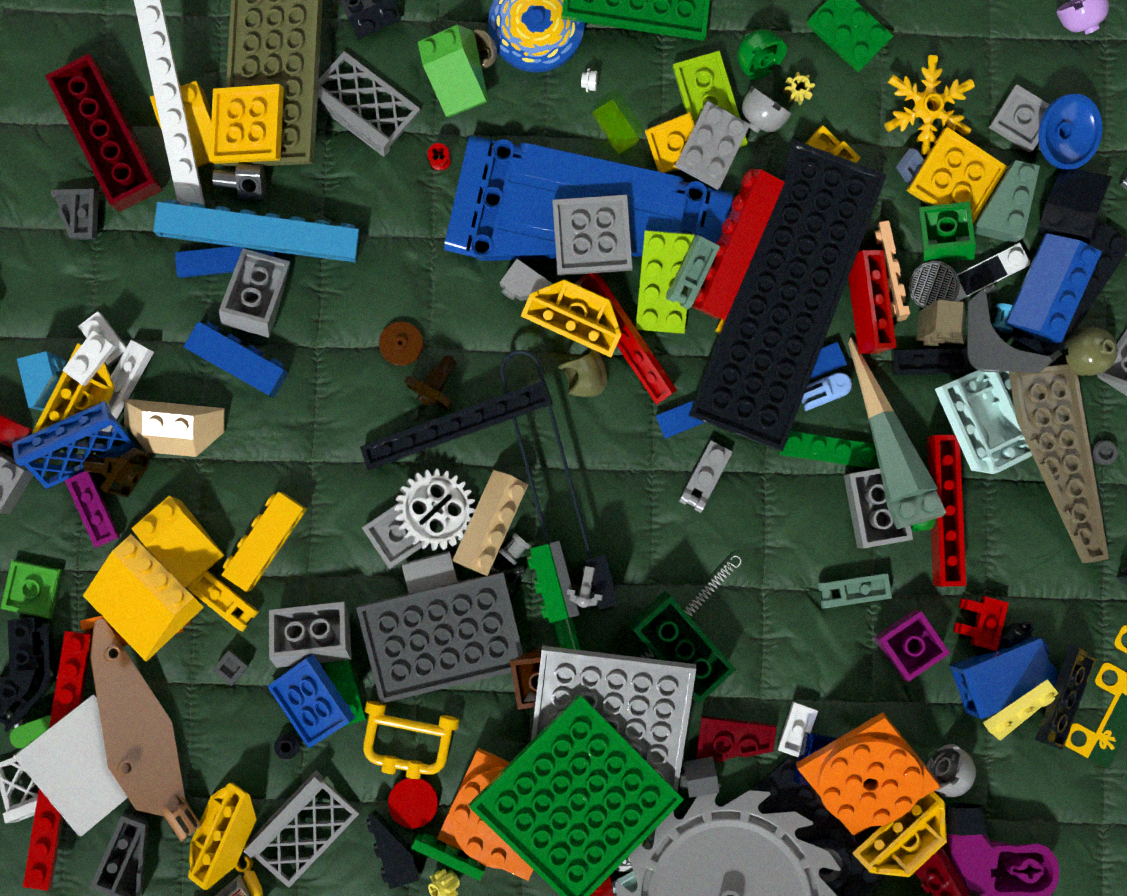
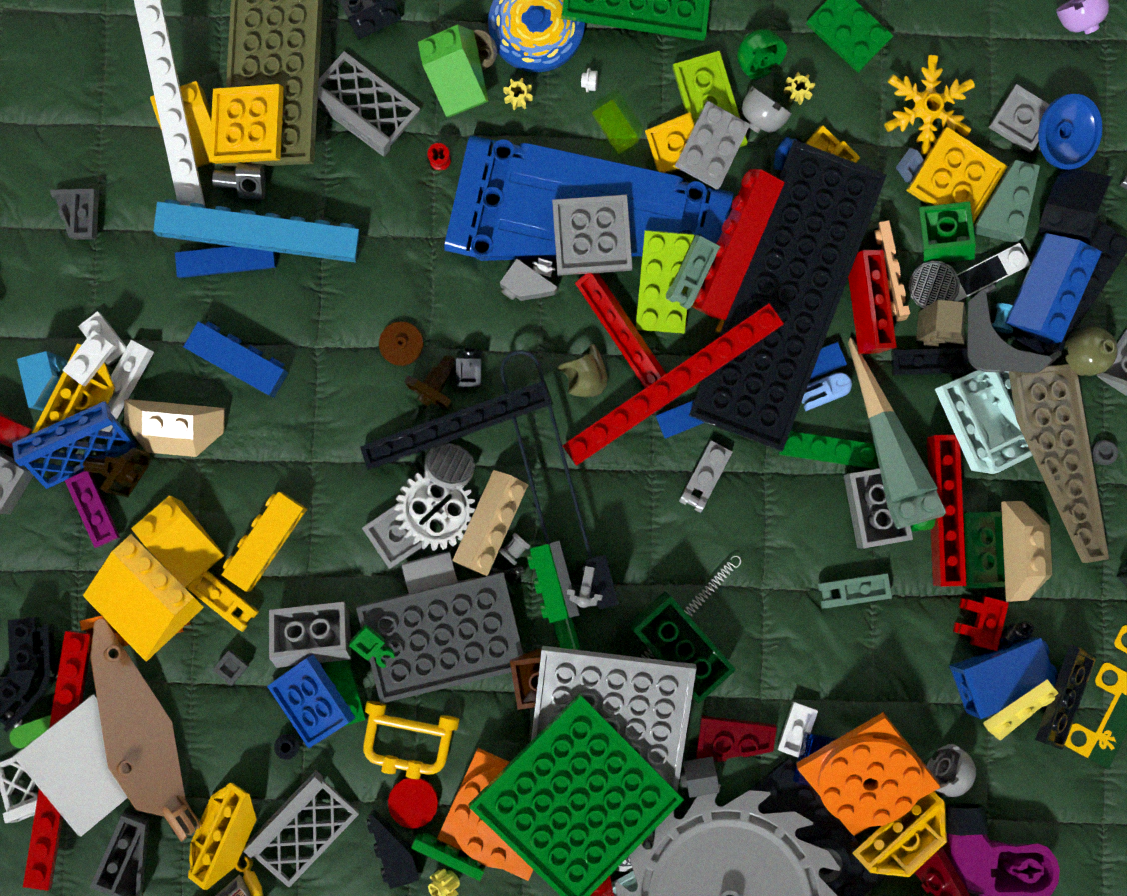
bright green tile [0,560,63,619] -> none
dark red brick [45,53,163,212] -> none
light grey slope [219,248,290,337] -> none
yellow wedge [521,279,622,357] -> none
magenta brick [873,609,950,682] -> none
none -> green plate [349,624,395,668]
none -> tile [424,444,475,489]
none -> black bracket [456,348,482,387]
none -> light yellow gear [503,78,533,110]
none -> white plate [532,258,555,277]
none -> red plate [562,303,784,466]
none -> blue arm [773,137,797,170]
none -> dark green plate [963,512,1005,588]
none -> tan wedge [1001,501,1052,602]

